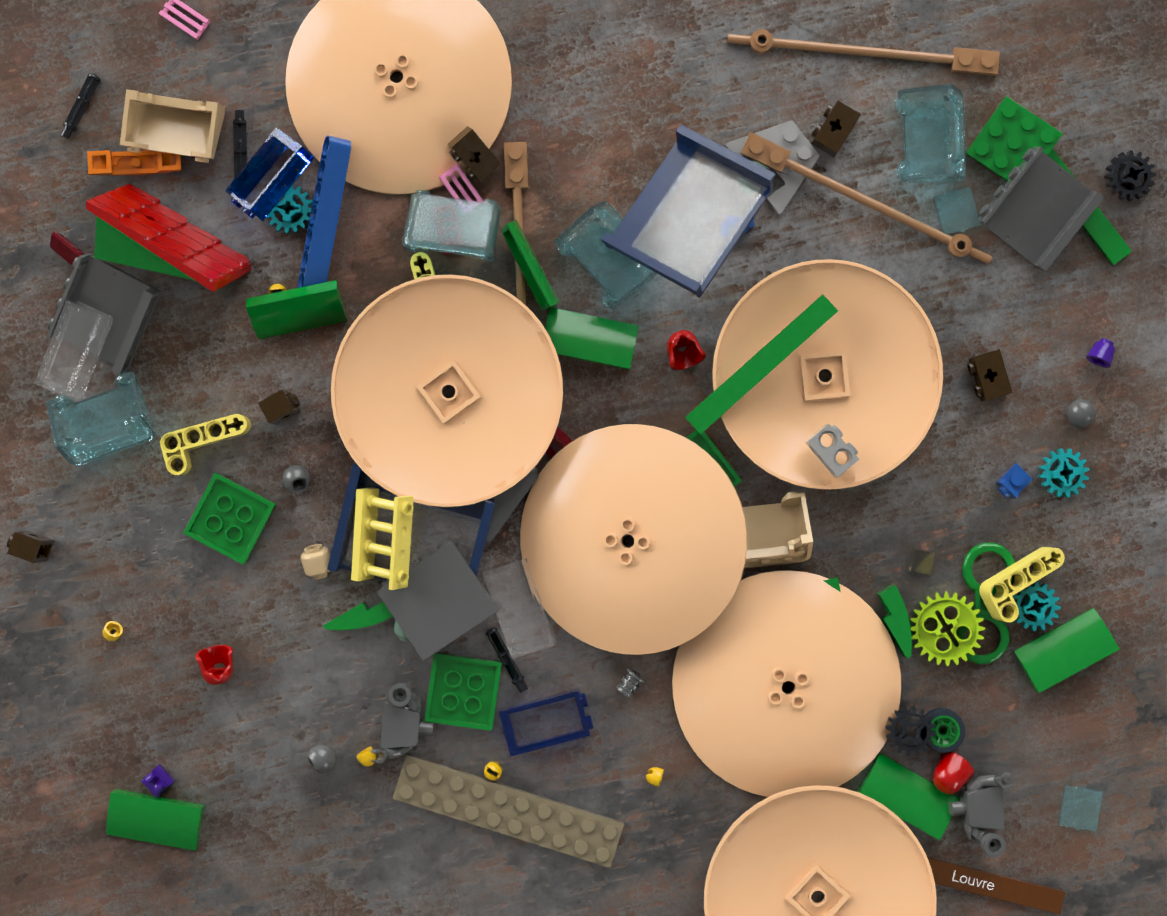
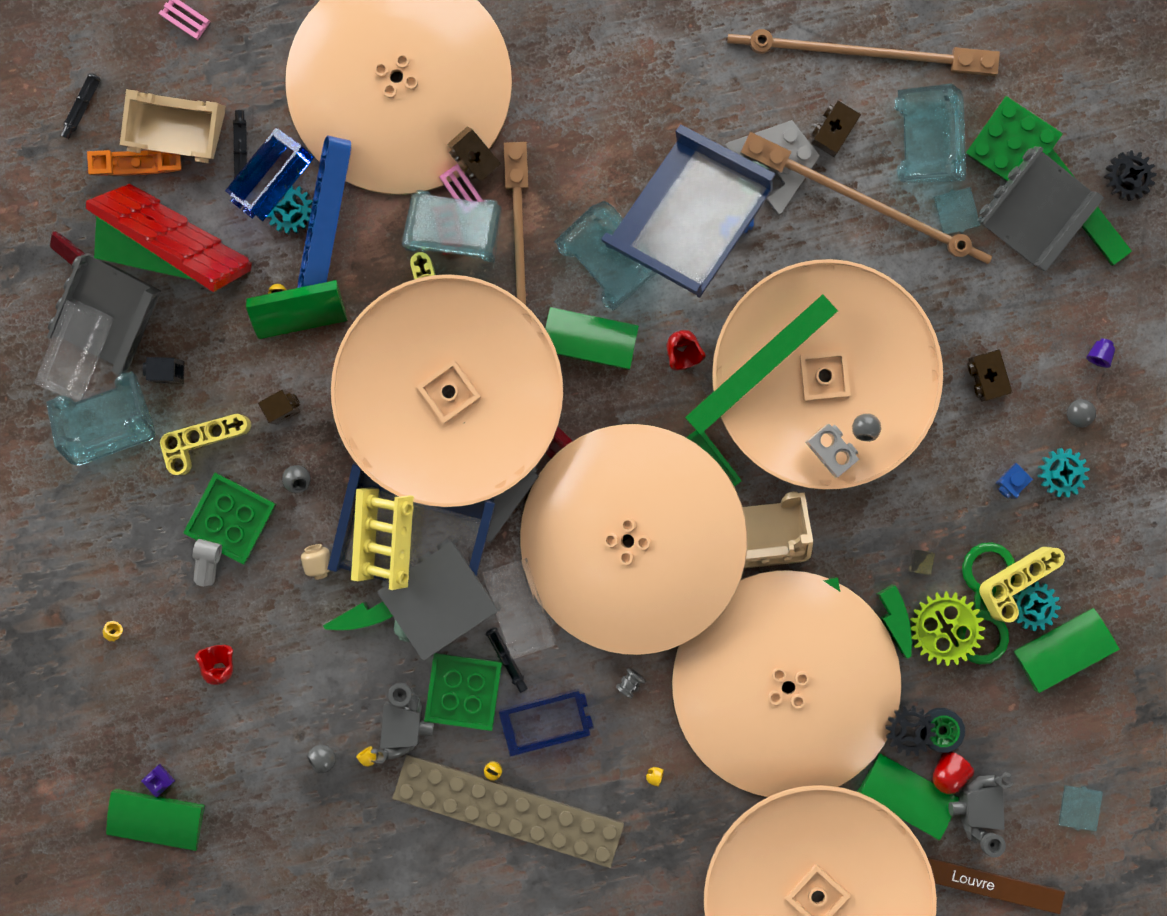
dark brown brick [7,531,55,563] -> none
green slope [500,220,559,311] -> none
none -> black brick [142,357,185,384]
none -> light grey piece [192,539,222,587]
none -> dark grey piece [852,413,882,442]

